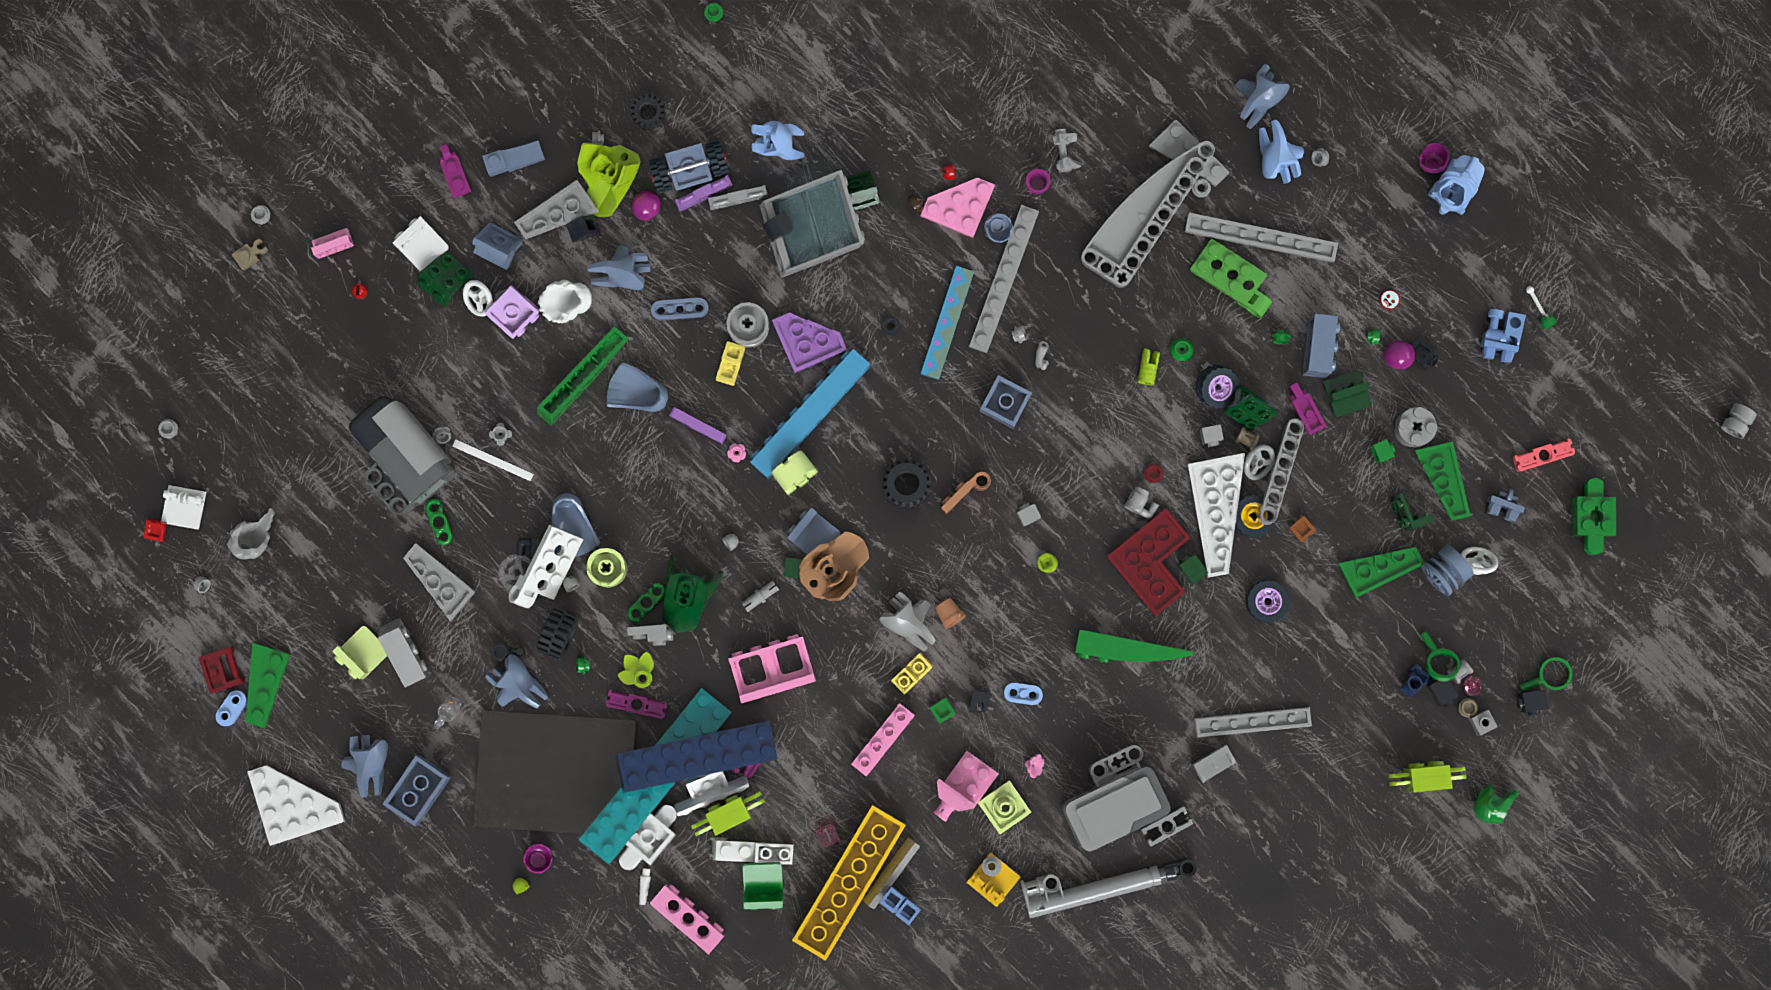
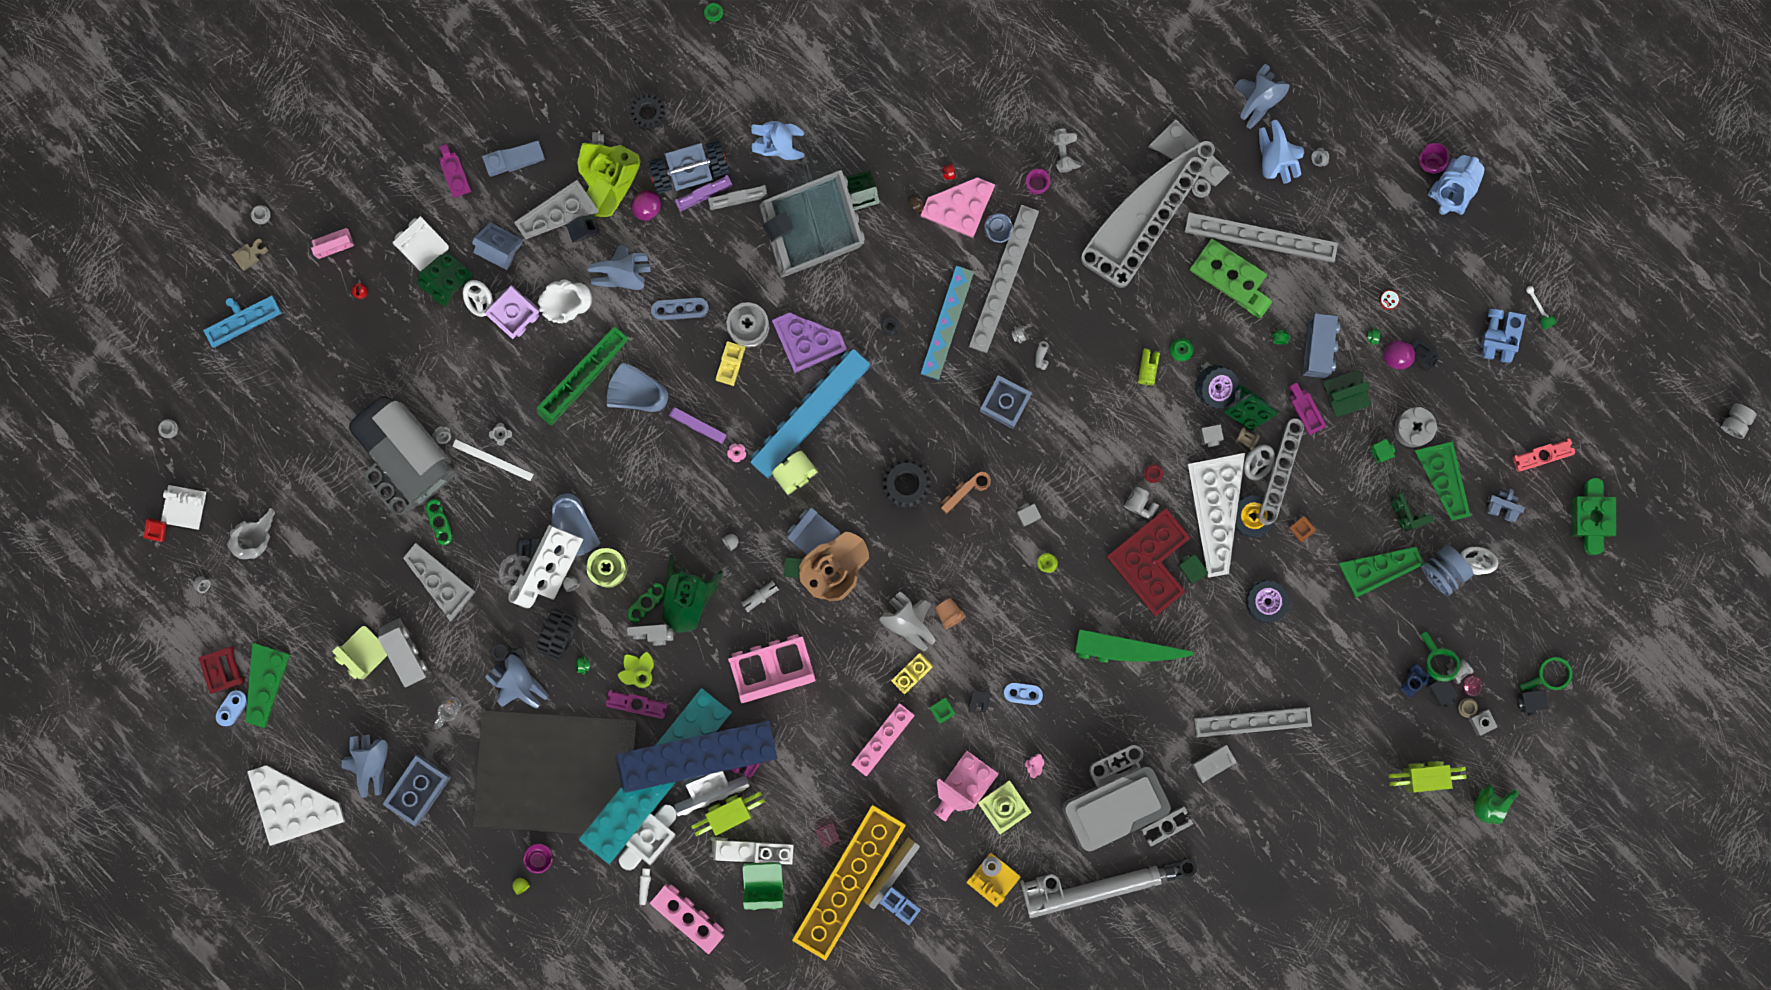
none -> dark azure plate [203,296,282,348]

